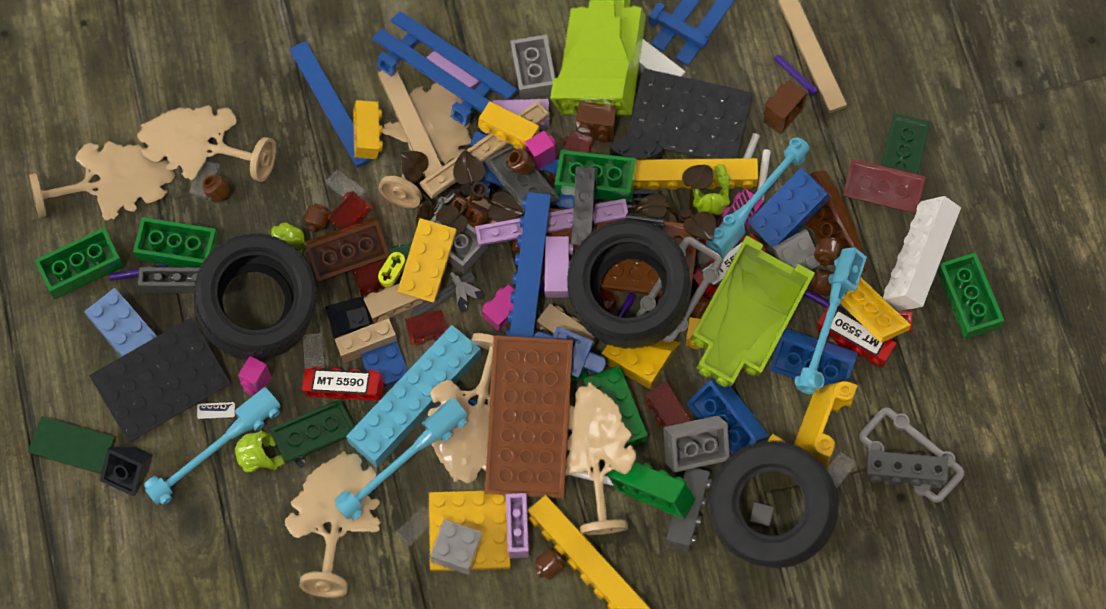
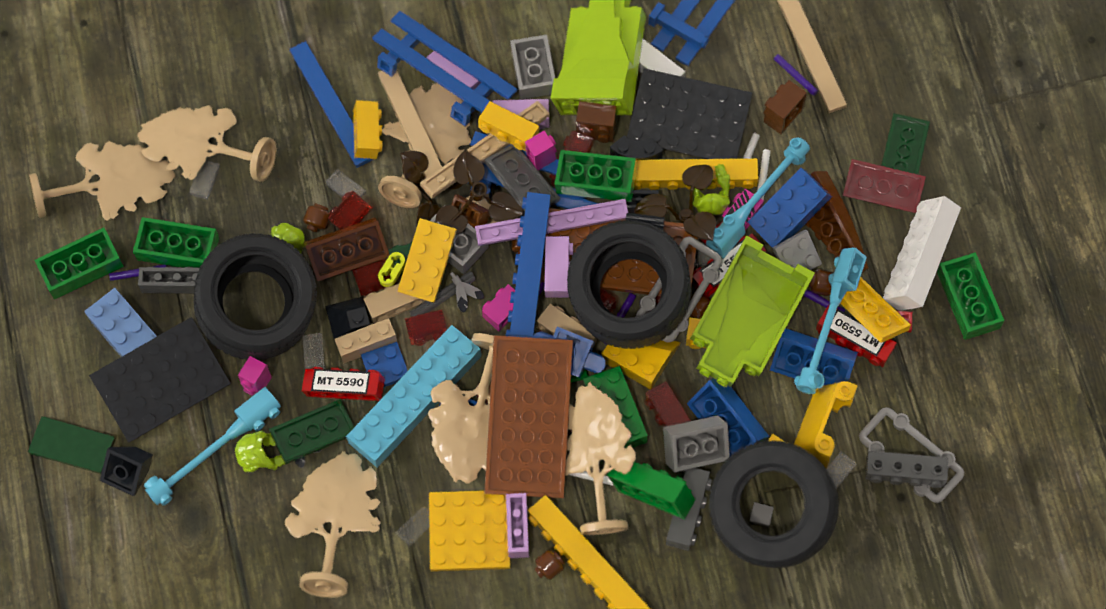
white sticker [197,402,235,419] -> none
reddish brown head [202,174,230,202] -> none
medium azure bar [334,397,468,520] -> none
light grey brick [430,520,482,575] -> none
light grey piece [433,192,455,215] -> none
reddish brown head [508,148,536,175] -> none
black brick [571,167,598,245] -> none
reddish brown head [814,237,841,266] -> none

